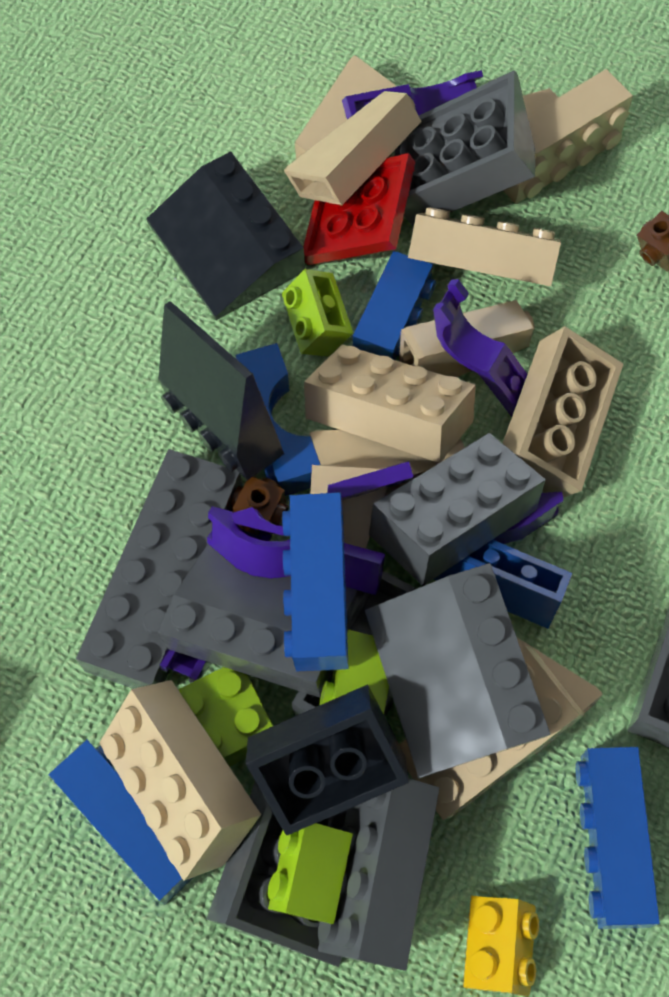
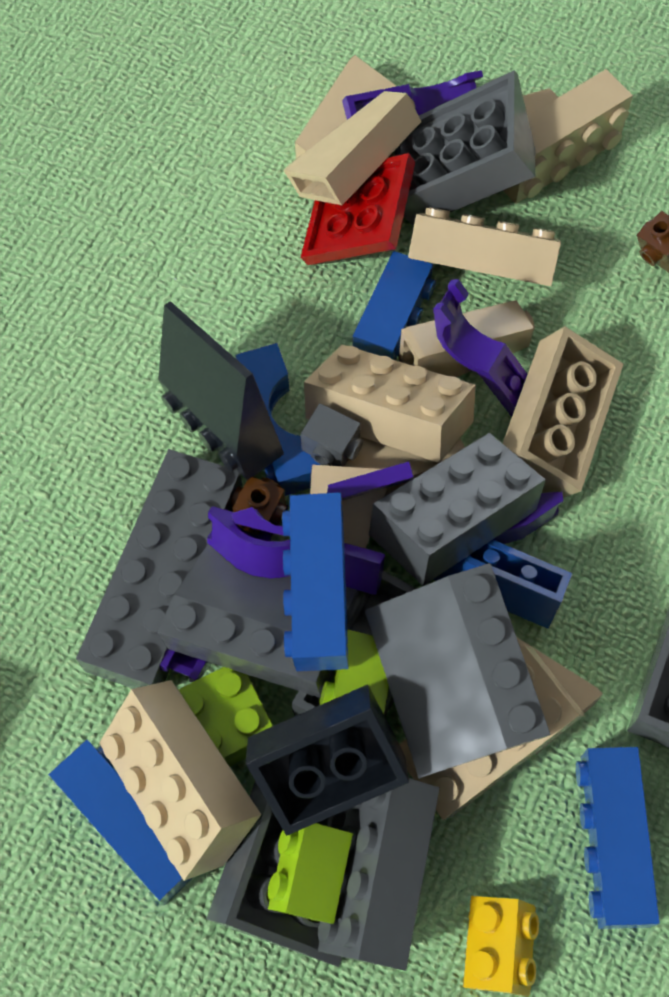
black slope [146,151,305,320] -> none
lime brick [282,269,354,357] -> none
none -> dark grey brick [301,403,363,467]

